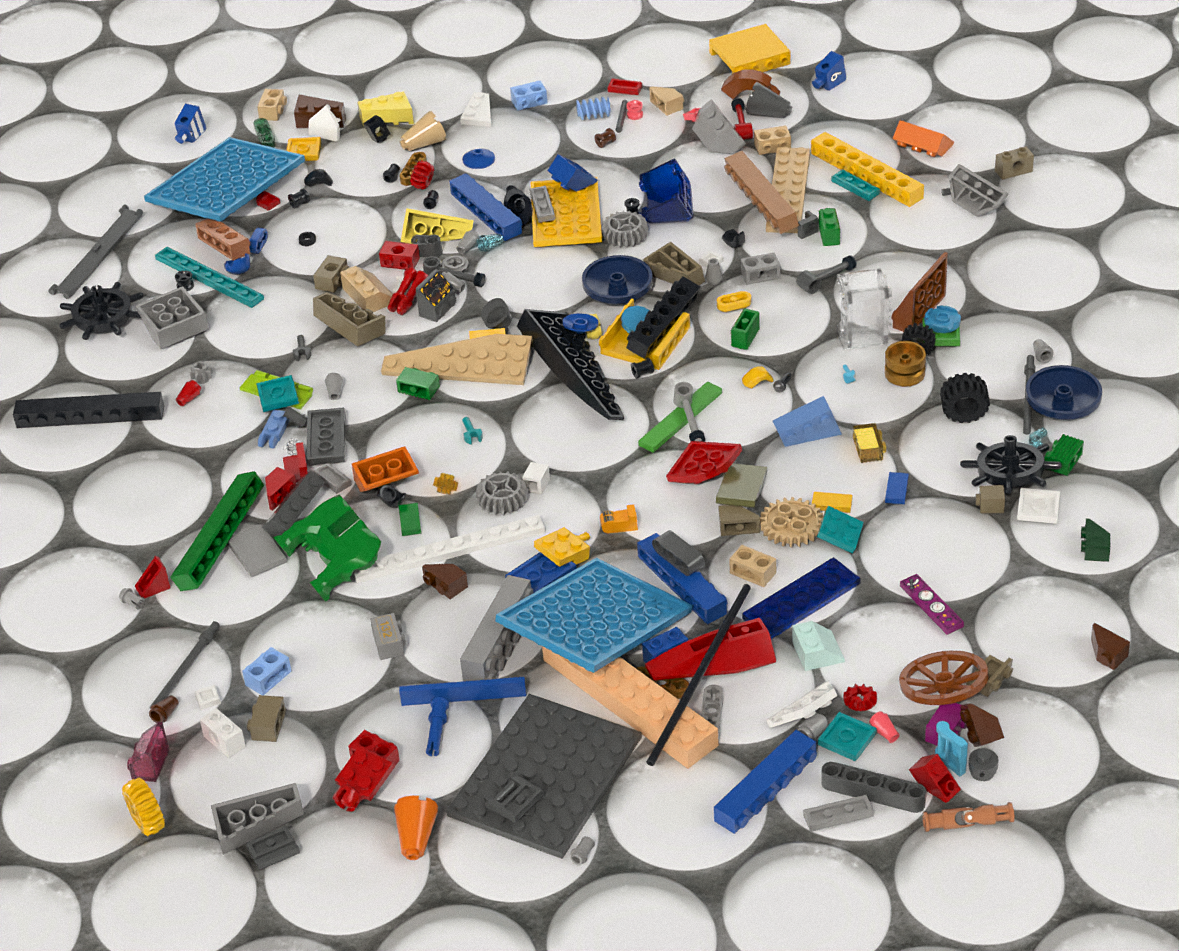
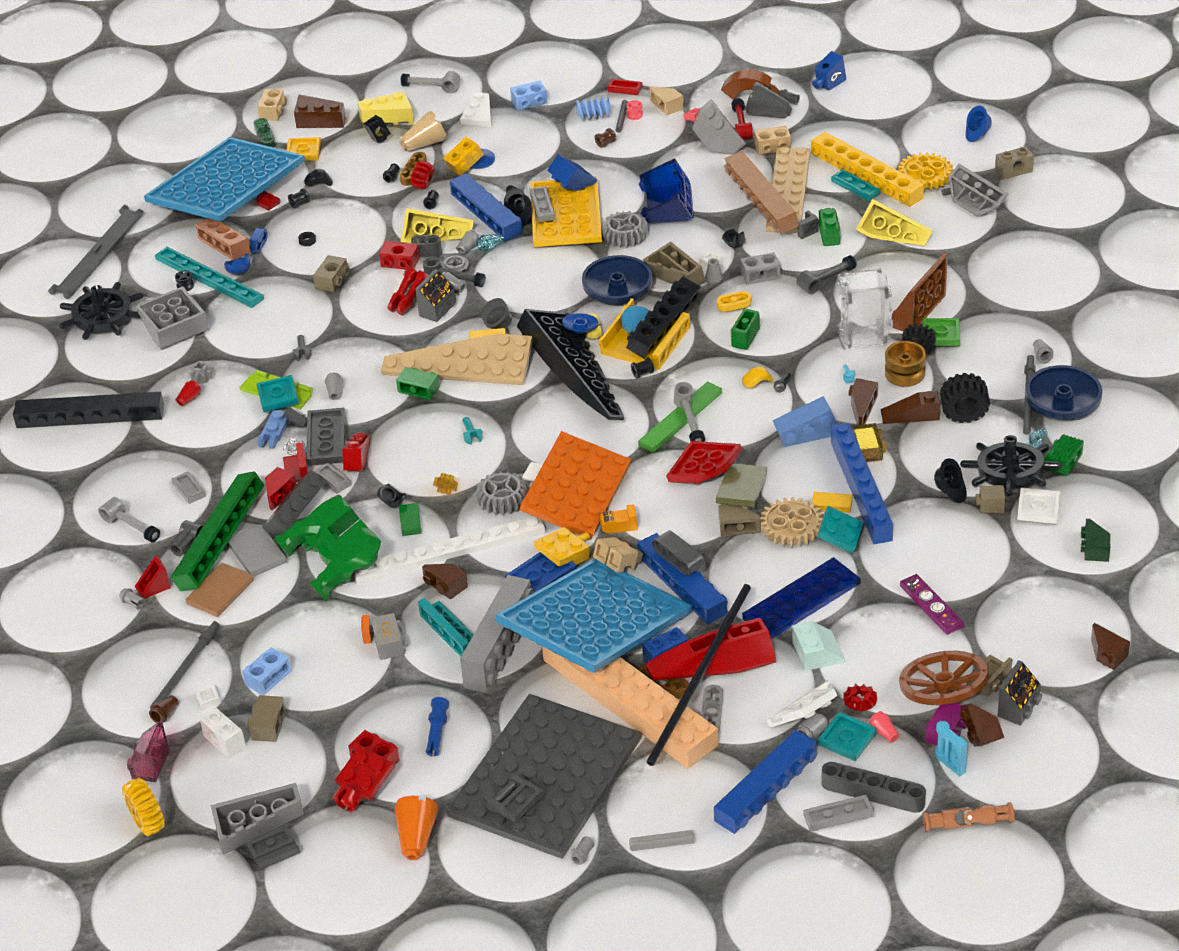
blue torso [175,103,207,143] -> none
white slope [309,104,341,142] -> none
dark tan wedge [313,292,386,346] -> none
tan slope [340,266,393,312] -> none
orange slope [351,446,419,492] -> none
blue tile [399,677,526,706] -> none
black bush [624,198,640,214] -> none
yellow panel [709,24,791,74] -> none
tan brick [729,545,776,587] -> none
blue tile [885,472,909,505] -> none
orange slope [893,120,954,157] -> none
red slope [909,754,961,803] -> none
dark azure tile [924,305,961,333] -> none
dark grey piece [968,748,998,781] -> none
none -> light grey piece [98,497,160,543]
none -> dark grey piece [169,520,203,556]
none -> light grey tile [171,471,206,504]
none -> medium nougat tile [185,563,254,617]
none -> red slope [342,432,371,471]
none -> orange tile [361,615,372,644]
none -> light grey piece [401,71,460,93]
none -> teal fence [418,598,473,657]
none -> yellow brick [443,136,484,176]
none -> orange plate [520,431,631,539]
none -> tan hips [593,537,643,573]
none -> light grey axle [629,830,695,851]
none -> dark grey pin [779,89,800,105]
none -> blue brick [831,423,893,545]
none -> reddish brown slope [849,378,878,431]
none -> light yellow wedge [856,199,933,246]
none -> reddish brown slope [881,391,940,424]
none -> yellow gear [898,152,953,190]
none -> black piece [934,458,967,503]
none -> blue piece [965,105,992,142]
none -> slope [998,660,1042,726]

